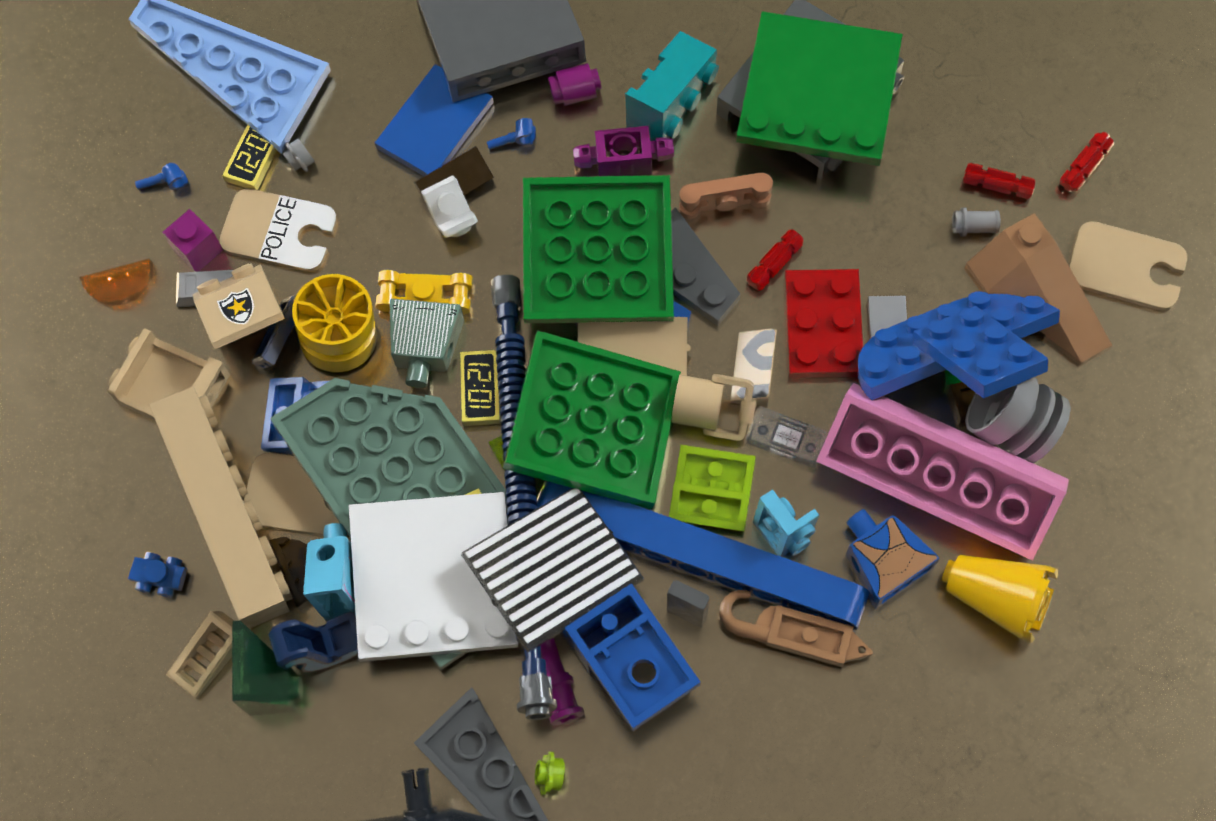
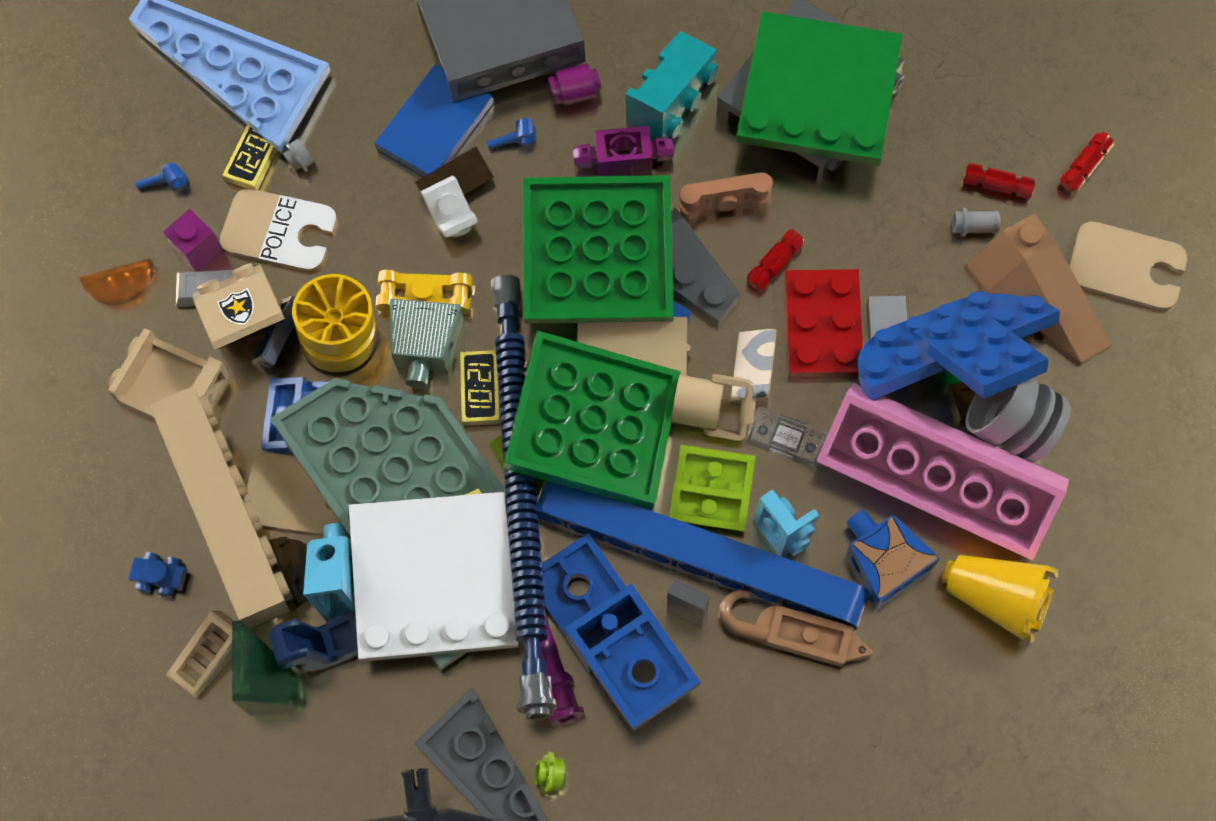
piece [461,488,644,653] -> none

